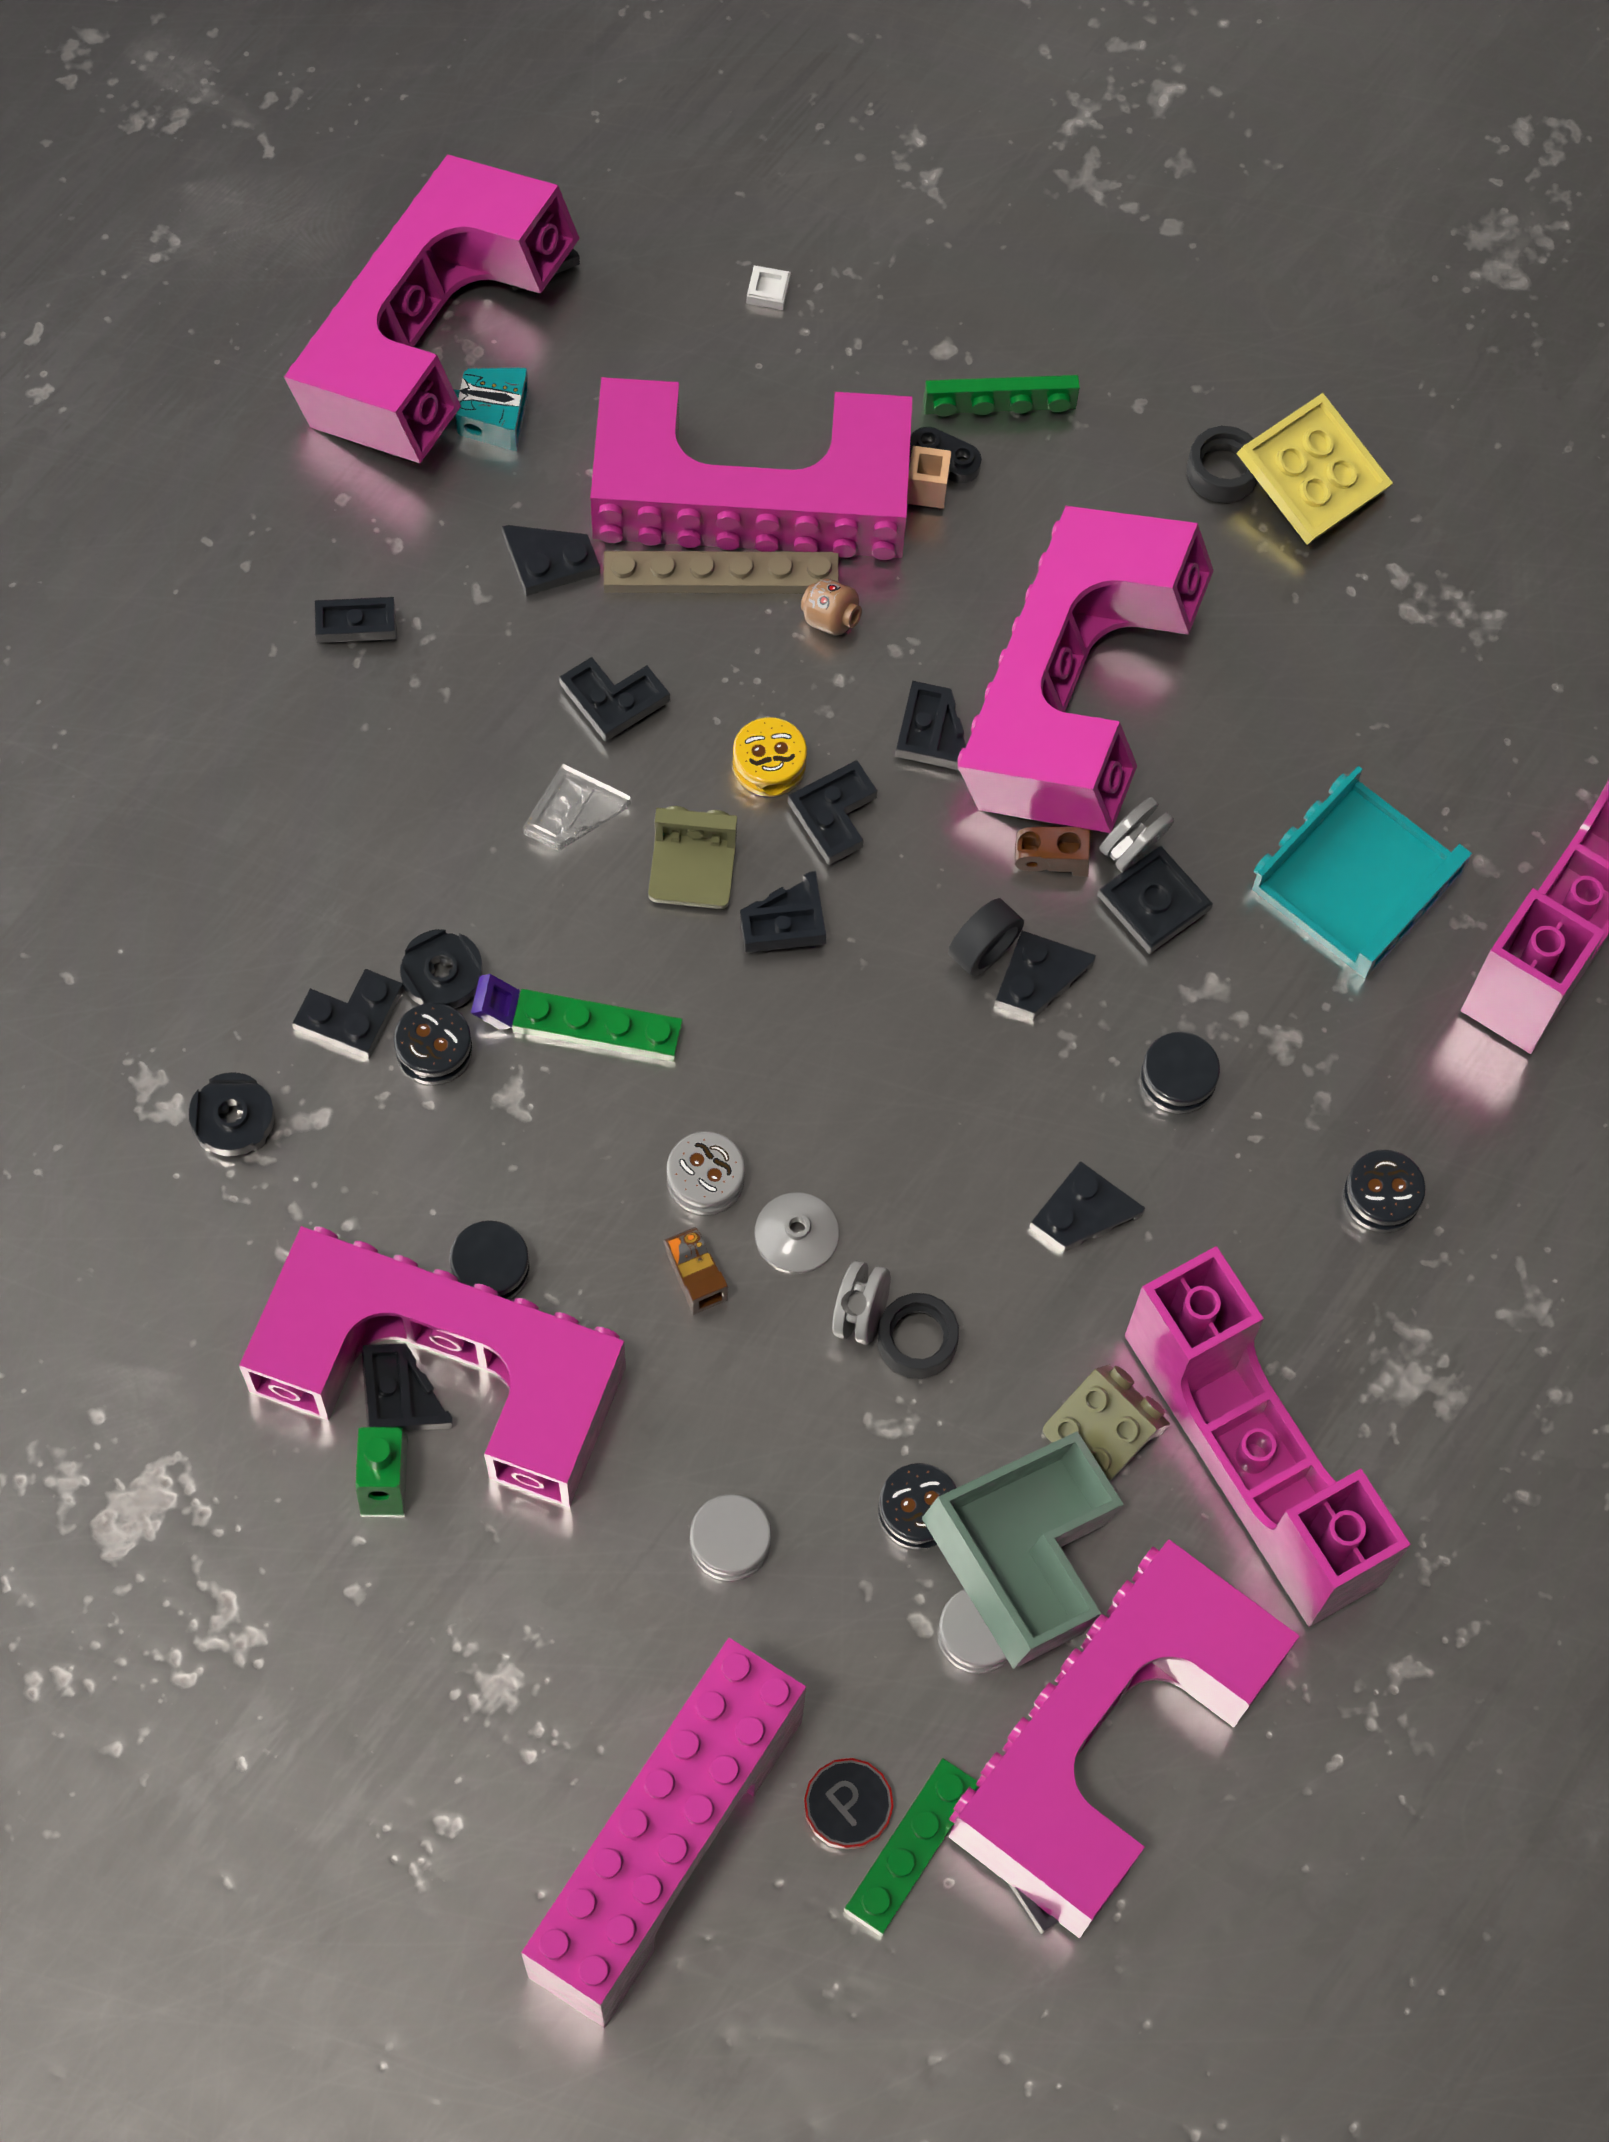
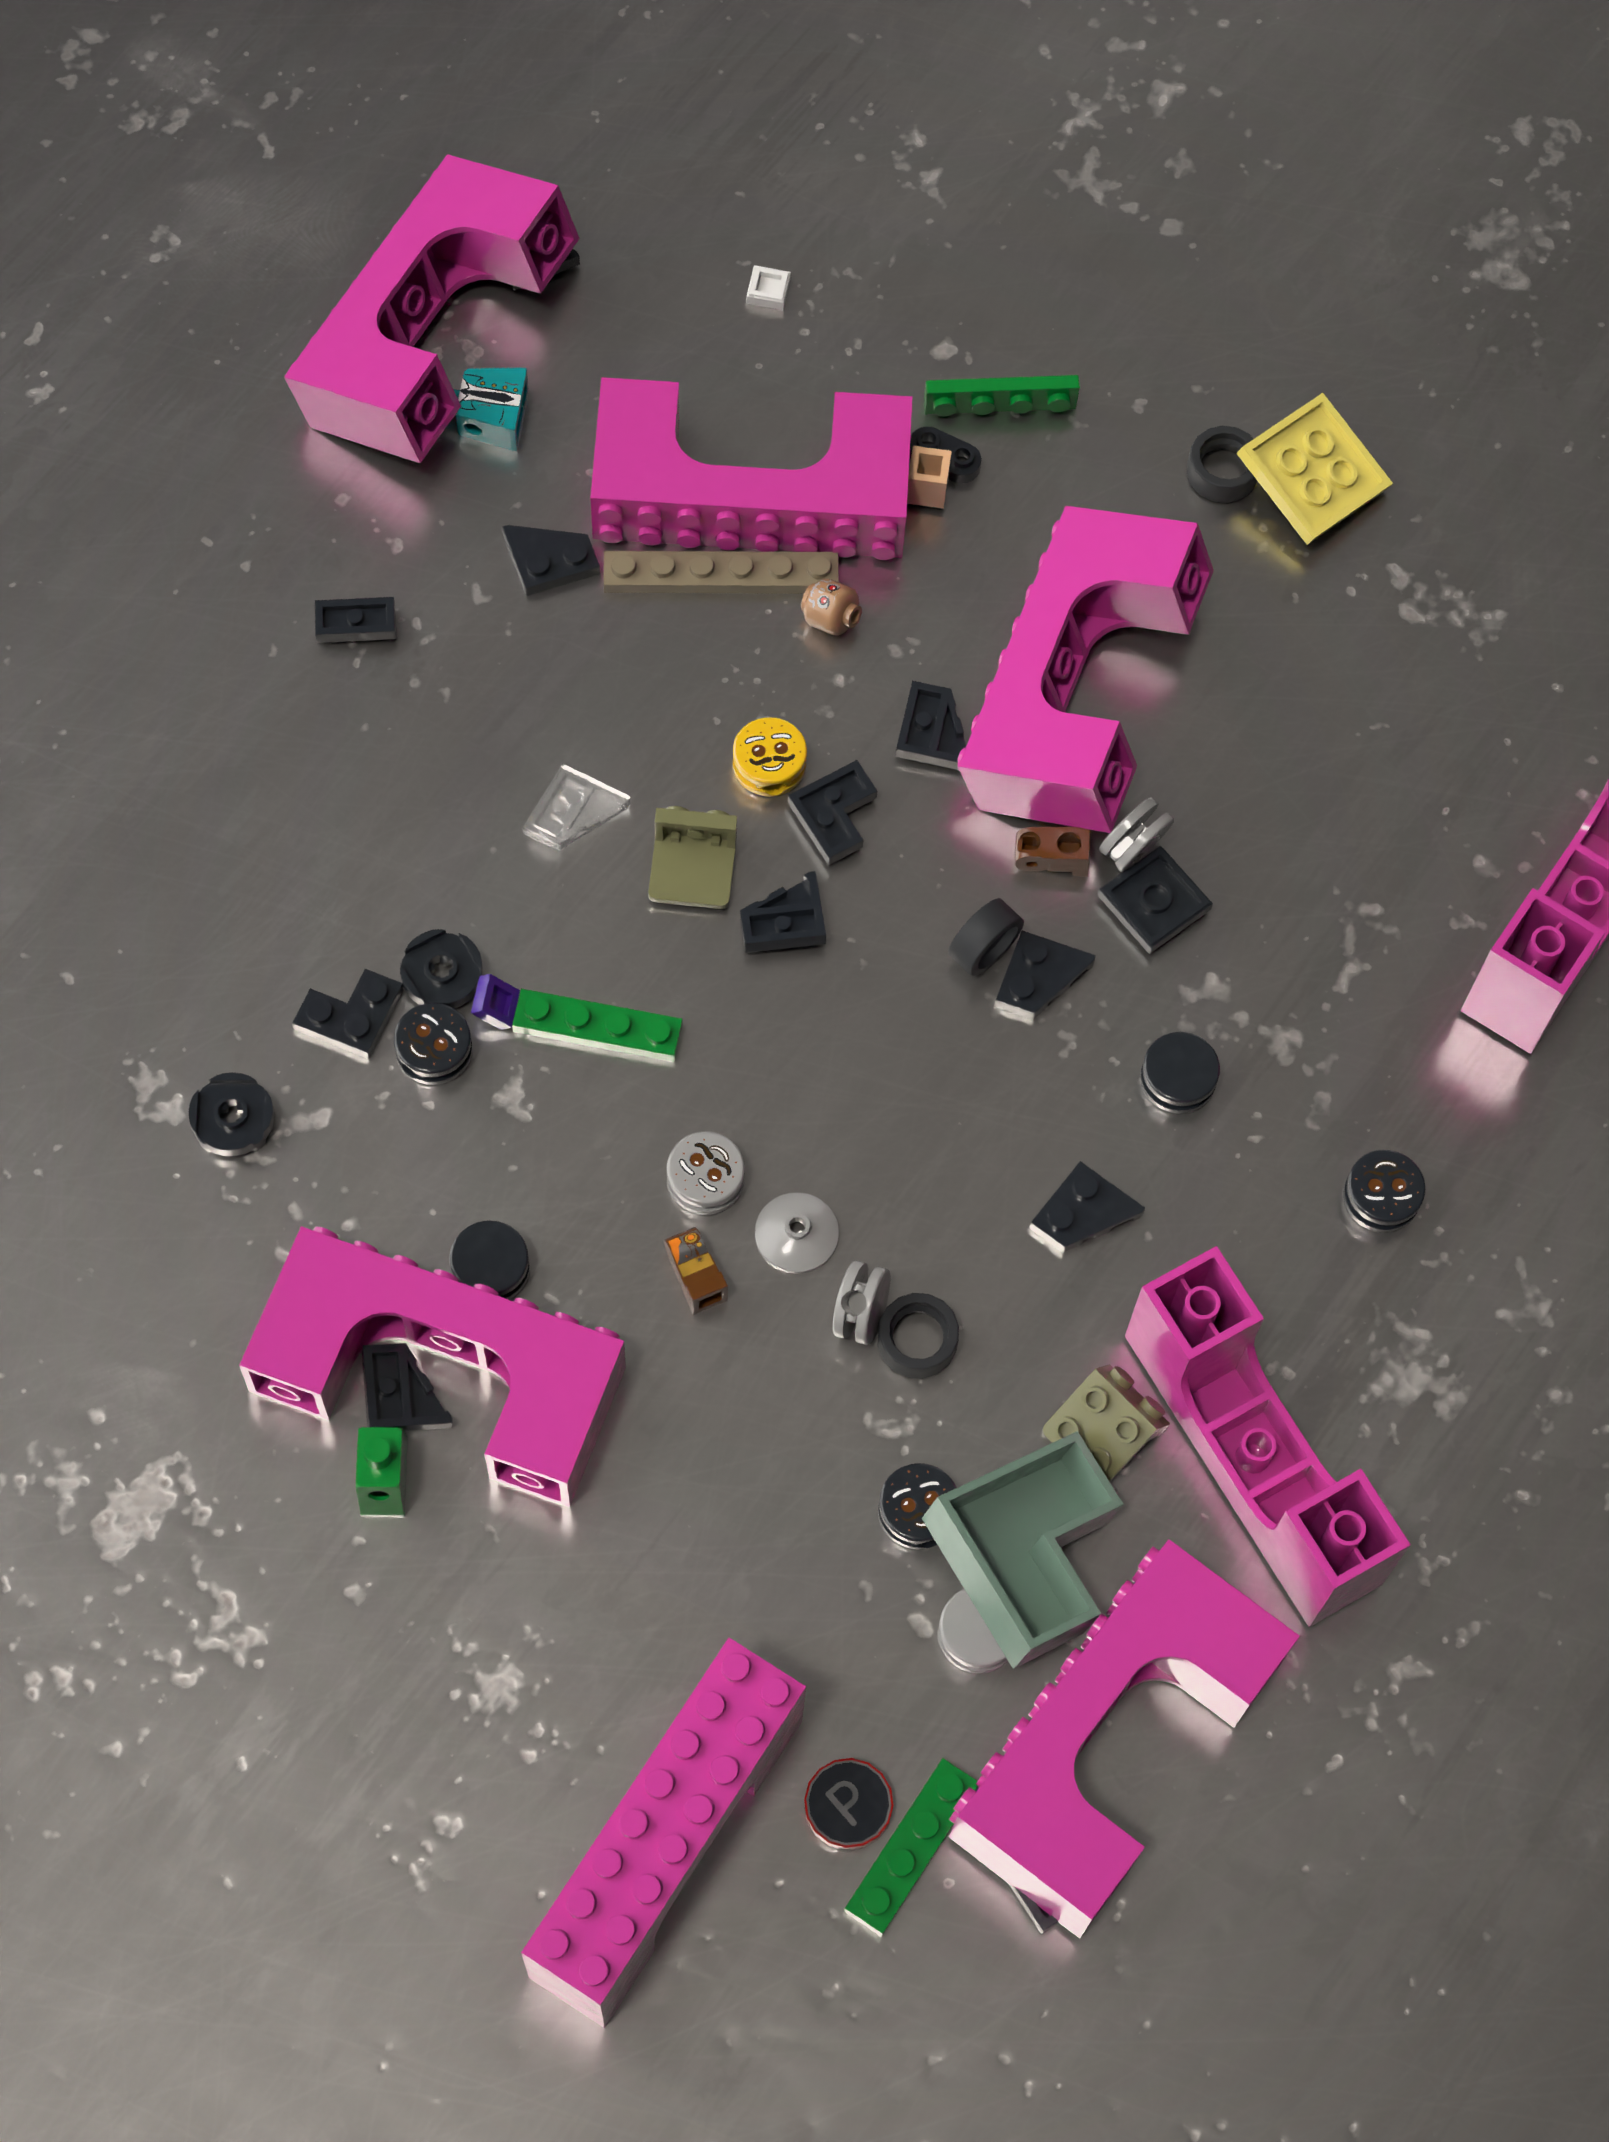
black plate [559,657,670,742] -> none
light grey head [690,1494,771,1581] -> none
teal panel [1252,766,1472,979] -> none

